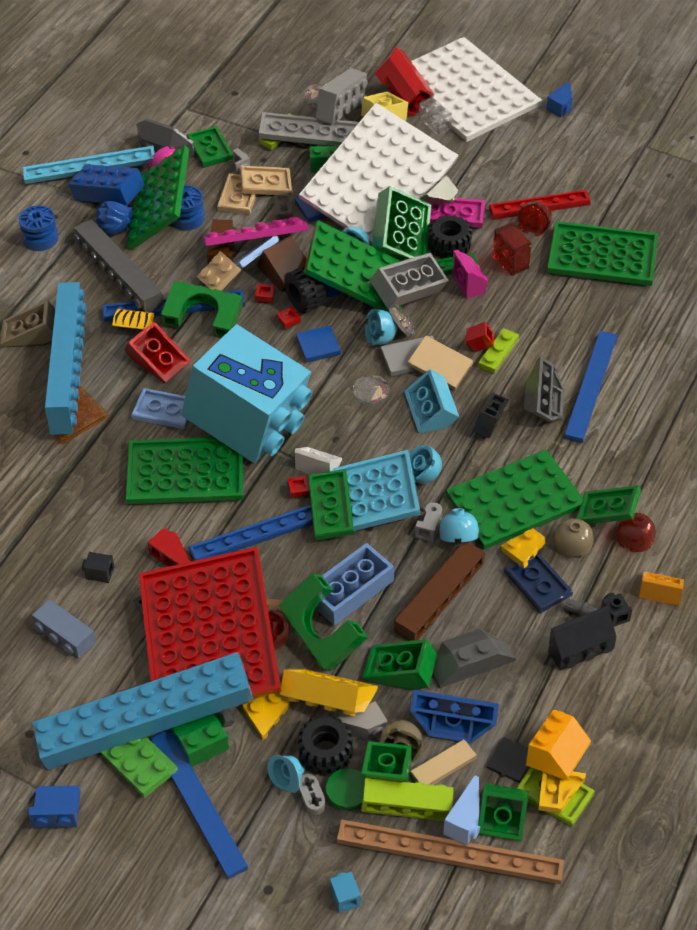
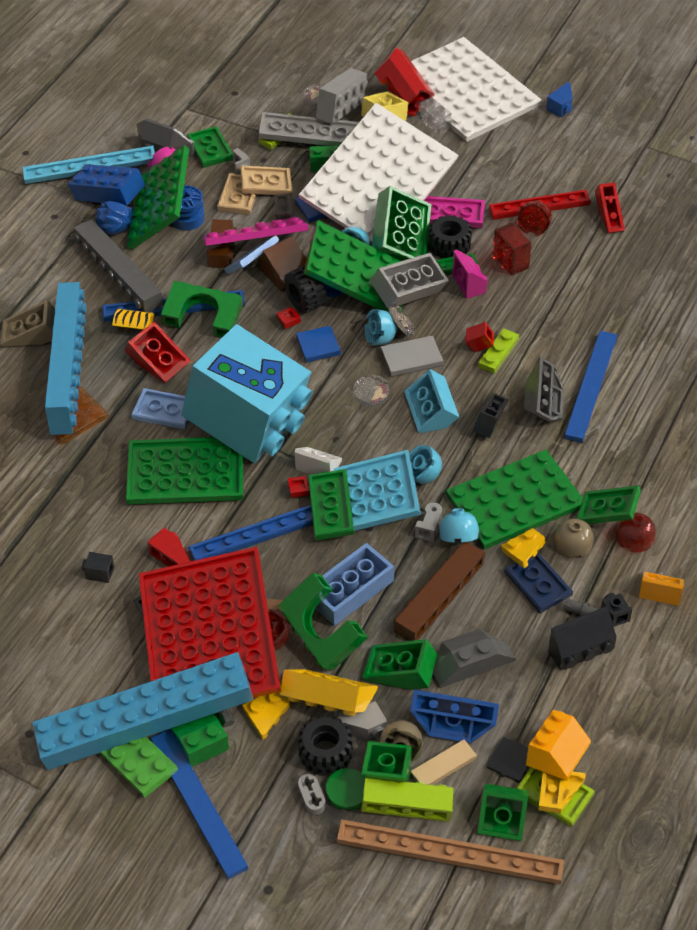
blue wheel [18,205,58,251] -> none
blue bracket [29,786,81,828] -> none
sand blue brick [32,599,96,658] -> none
tan plate [197,251,241,291] -> none
red plate [255,284,275,303] -> none
medium azure piece [268,755,304,793] -> none
dark azure brick [330,872,361,913] -> none
tan tile [407,336,473,390] -> none
slope [419,175,459,206] -> none
light blue slope [443,776,480,845] -> none
green plate [547,221,658,286] -> none
none -> red slope [595,182,625,234]

